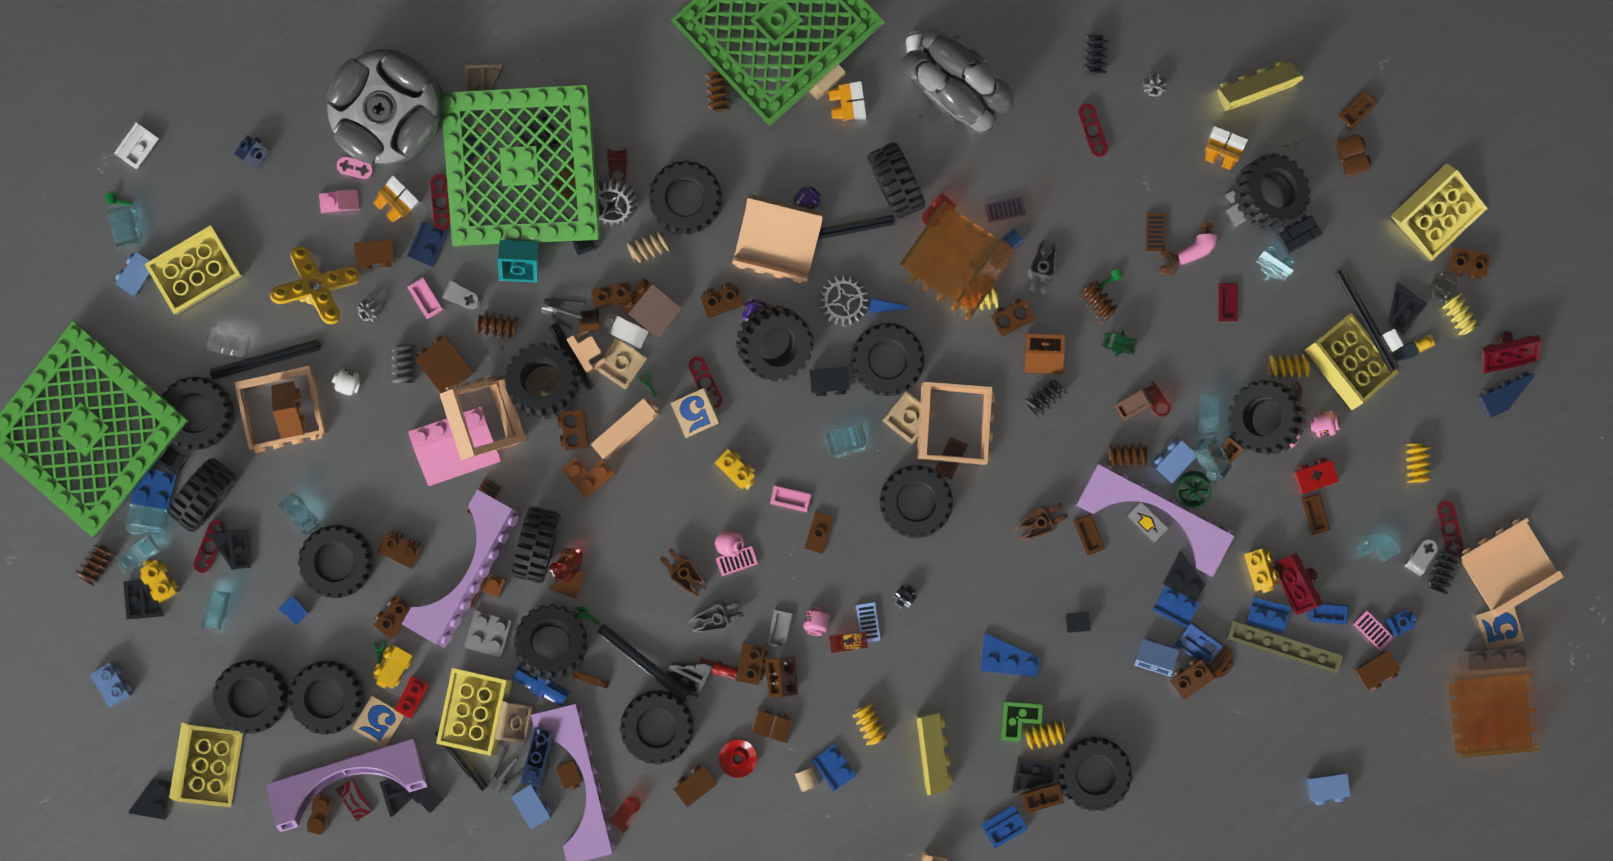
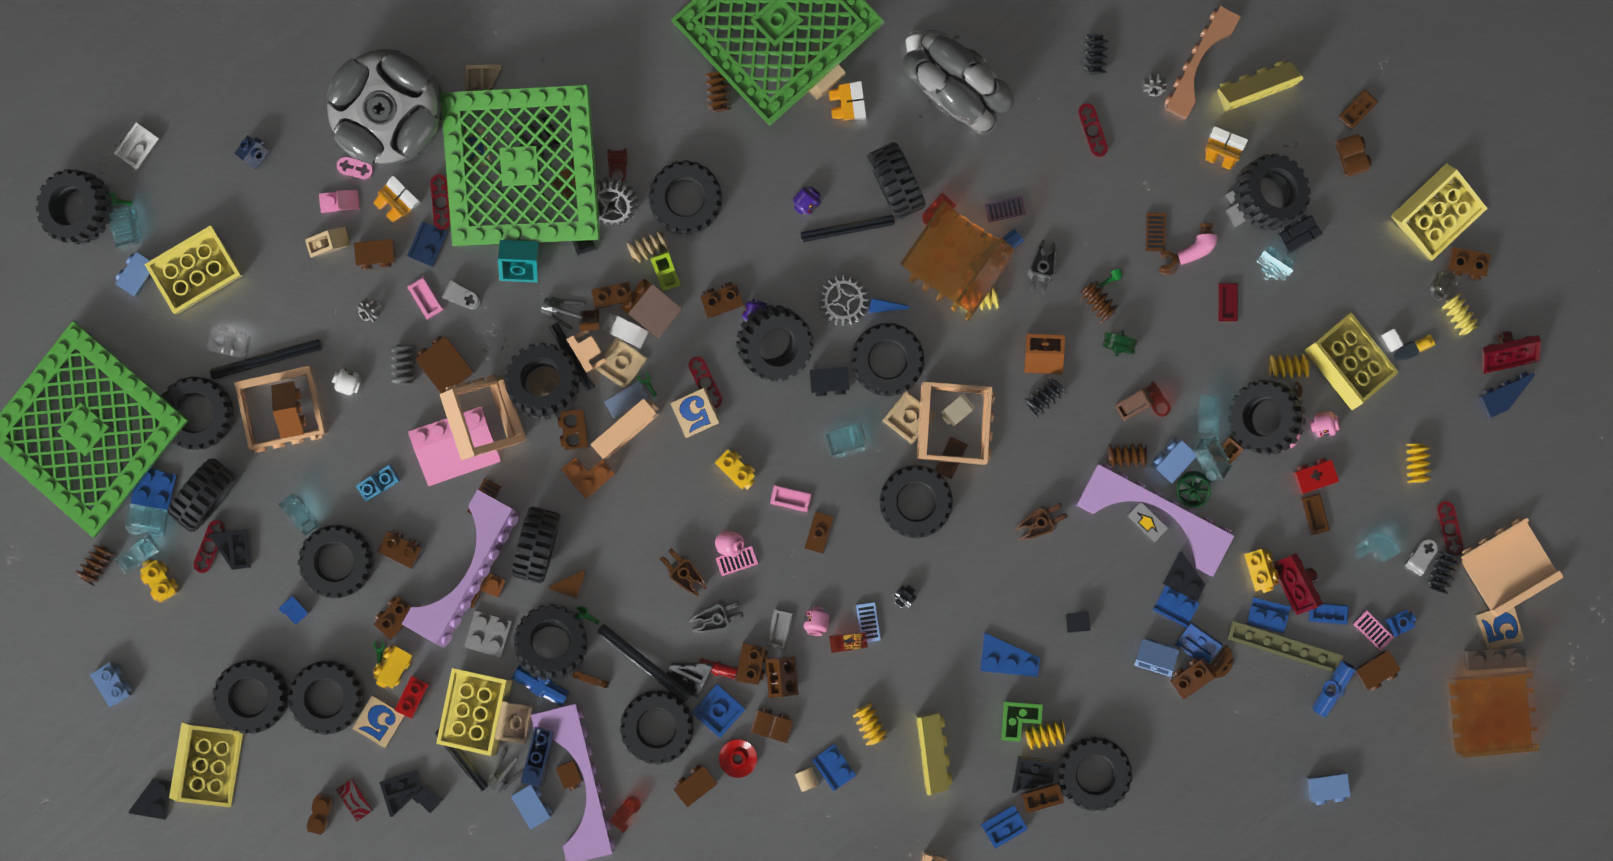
black wing [123,580,164,620] -> none
black panel [157,447,188,474] -> none
clear light blue brick [201,589,231,631] -> none
lavender arch [266,739,428,832] -> none
yellow piece [270,246,360,324] -> none
reddish brown piece [477,311,518,340] -> none
clear red leg [549,548,583,582] -> none
light nougat panel [732,194,824,283] -> none
reddish brown brick [991,298,1036,337] -> none
reddish brown tile [1073,513,1105,556] -> none
black axle [1335,269,1399,372] -> none
black wing [1388,282,1427,335] -> none
none -> black tyre [36,169,113,244]
none -> tan slope [305,227,350,258]
none -> dark azure slope [356,464,401,502]
none -> sand blue slope [604,381,649,418]
none -> lime brick [650,250,681,291]
none -> blue plate [692,684,746,738]
none -> dark tan slope [941,393,976,426]
none -> nougat arch [1164,6,1241,120]
none -> blue piece [1312,660,1357,718]

